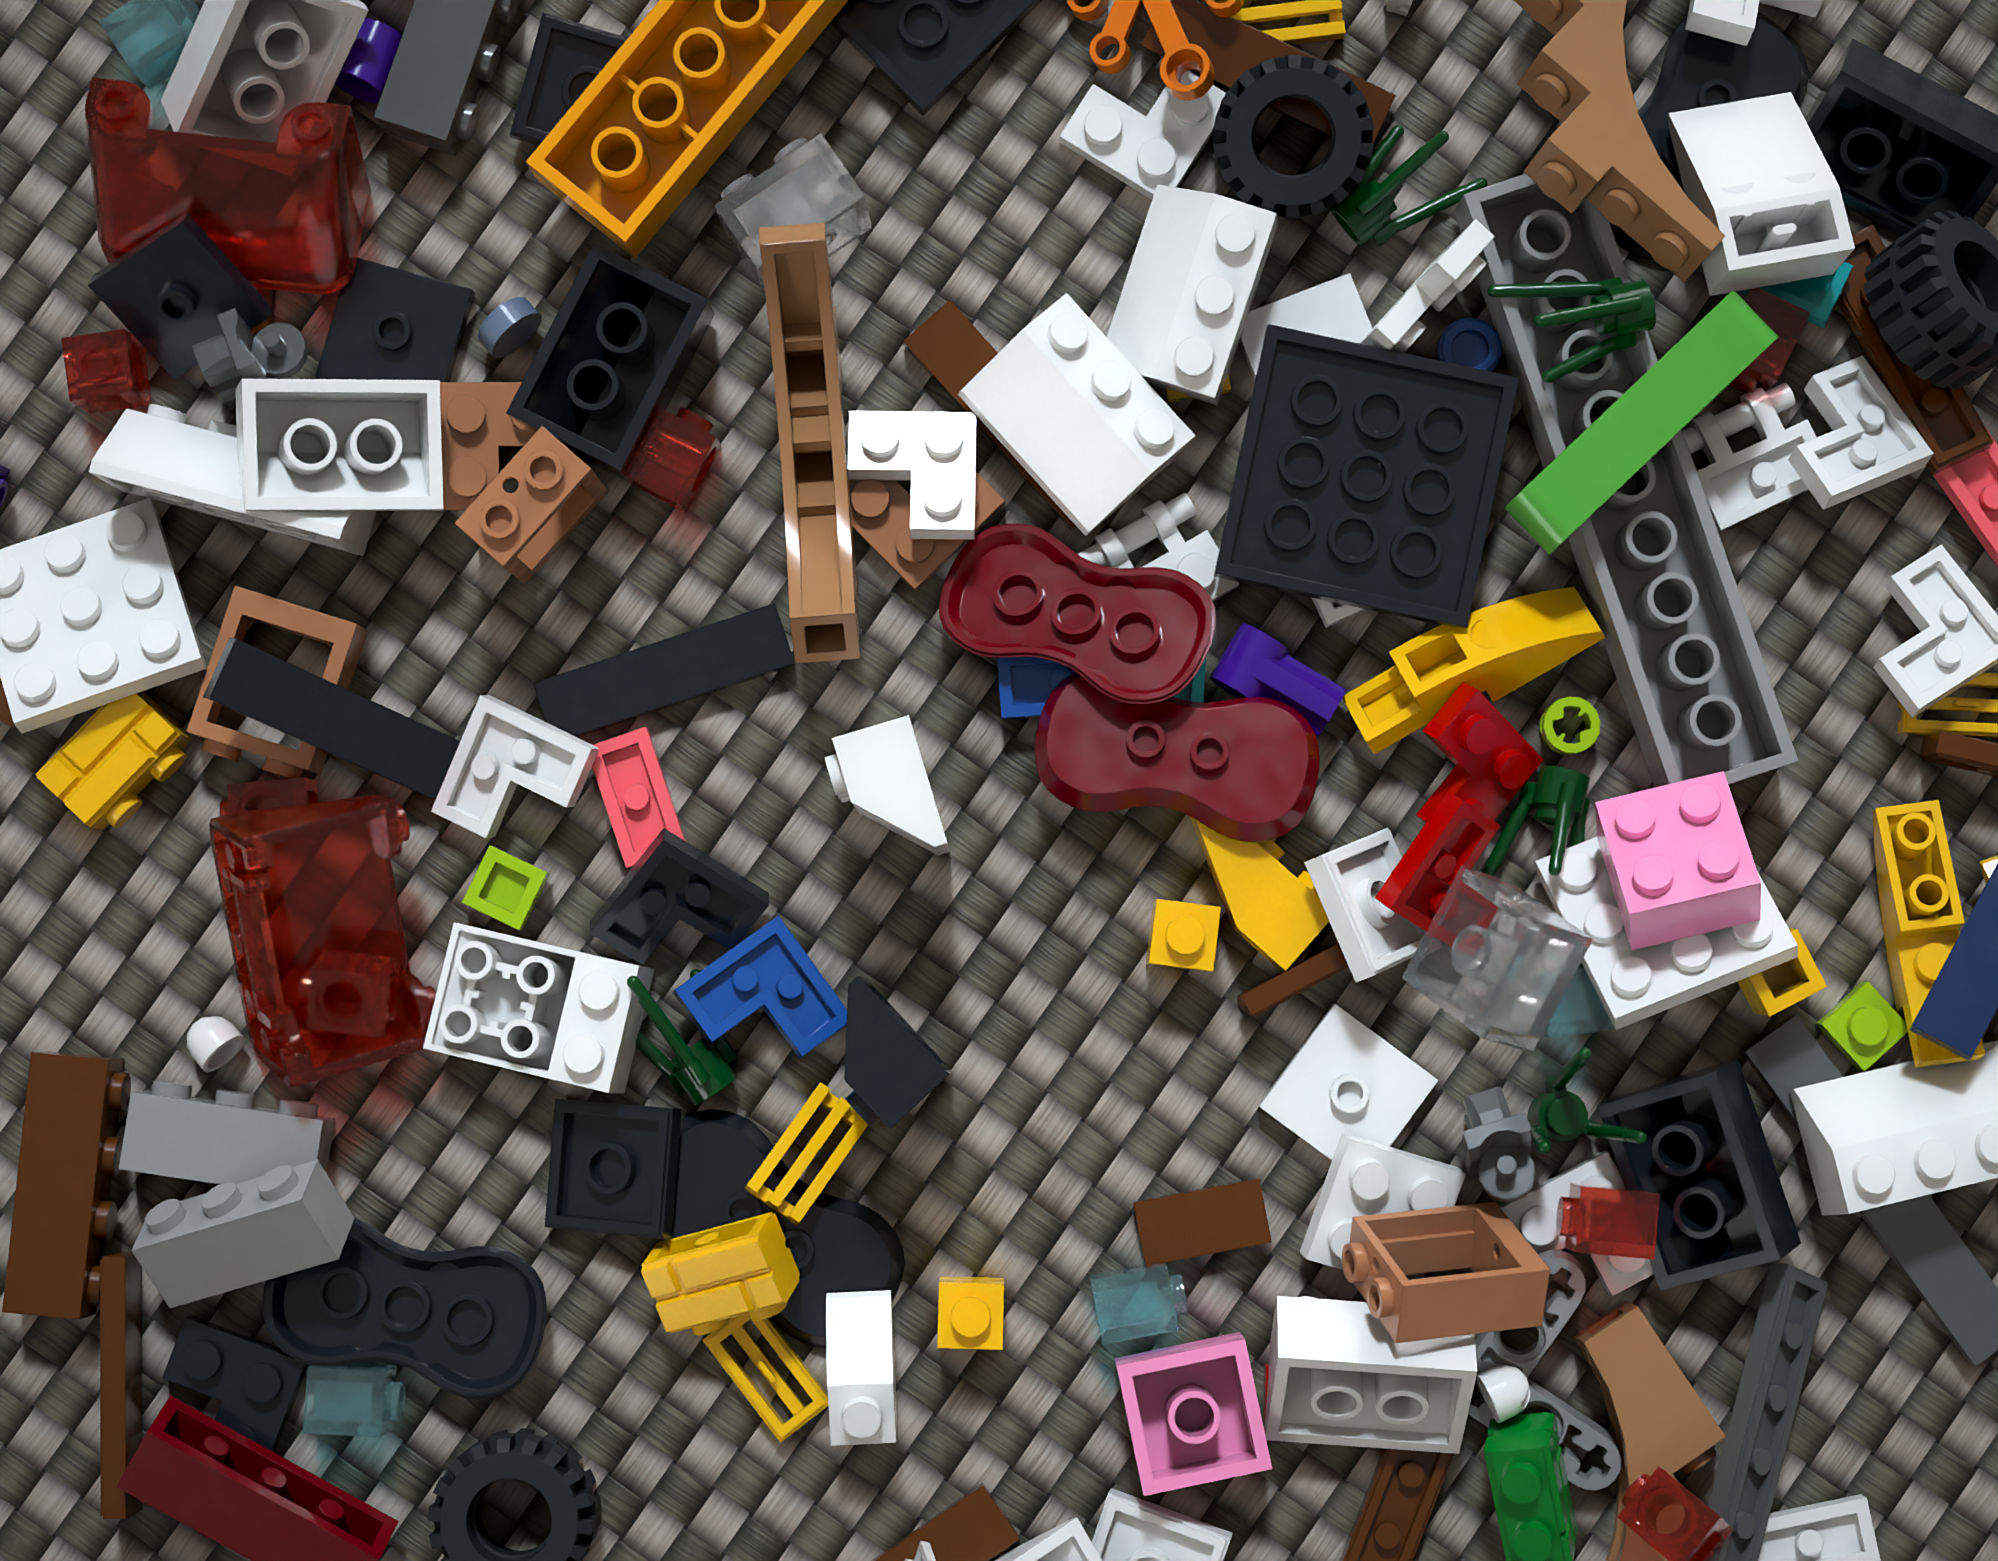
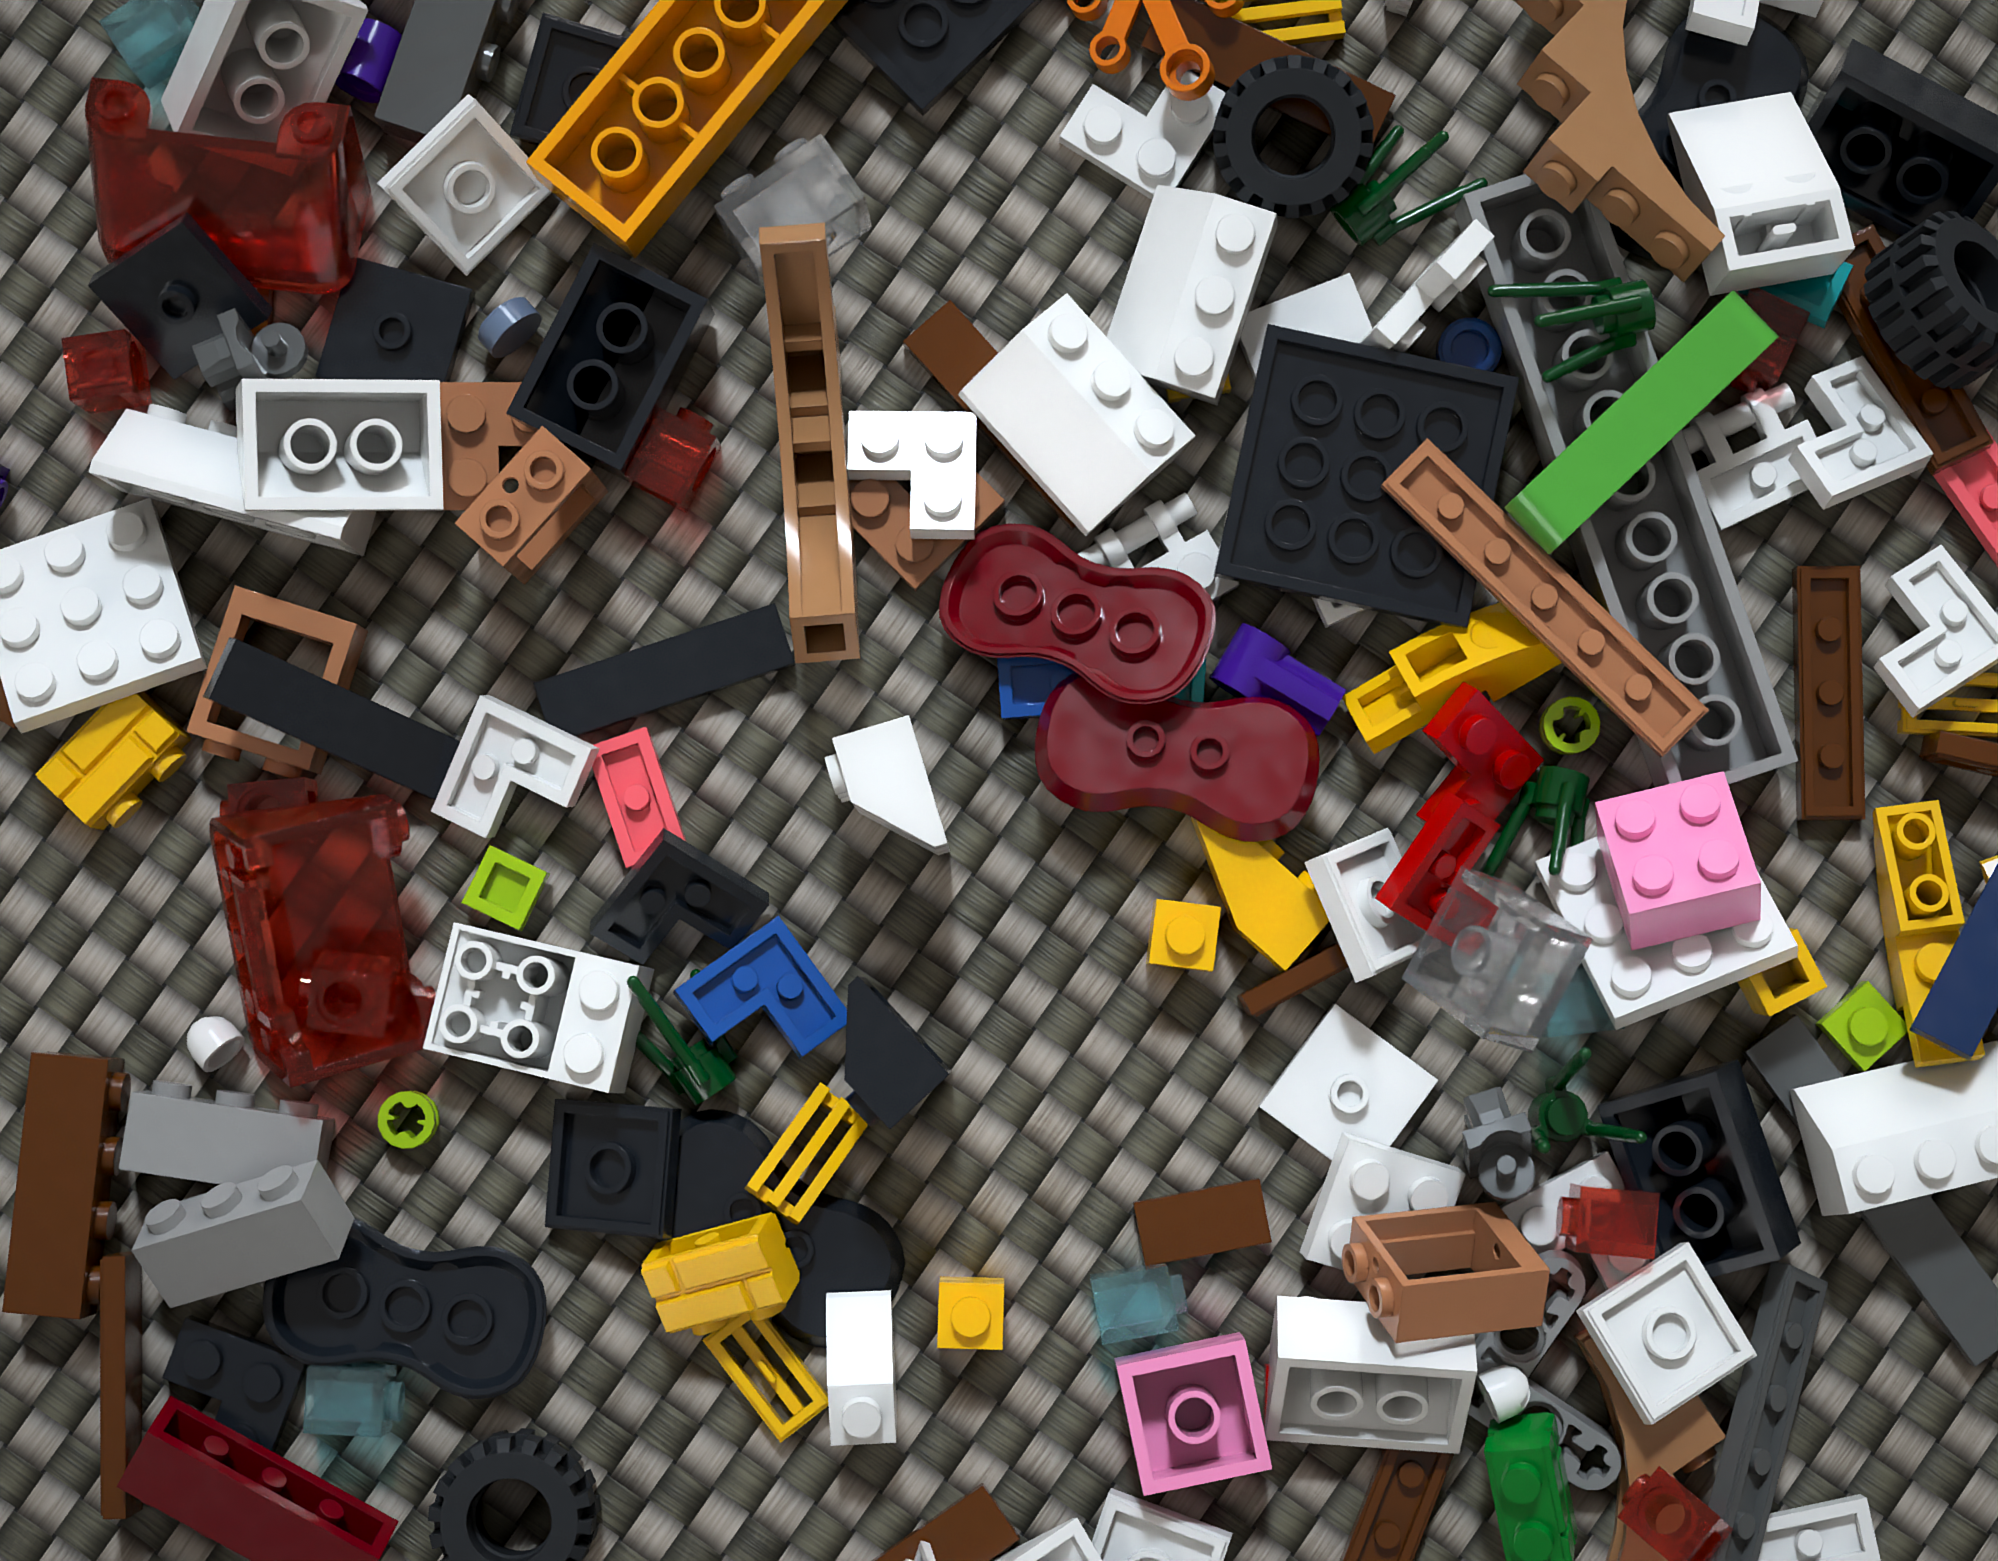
none -> white plate [377,94,552,276]
none -> lime bush [378,1090,440,1149]
none -> nougat tile [1381,438,1709,758]
none -> white plate [1576,1242,1757,1425]
none -> reddish brown tile [1792,566,1865,821]

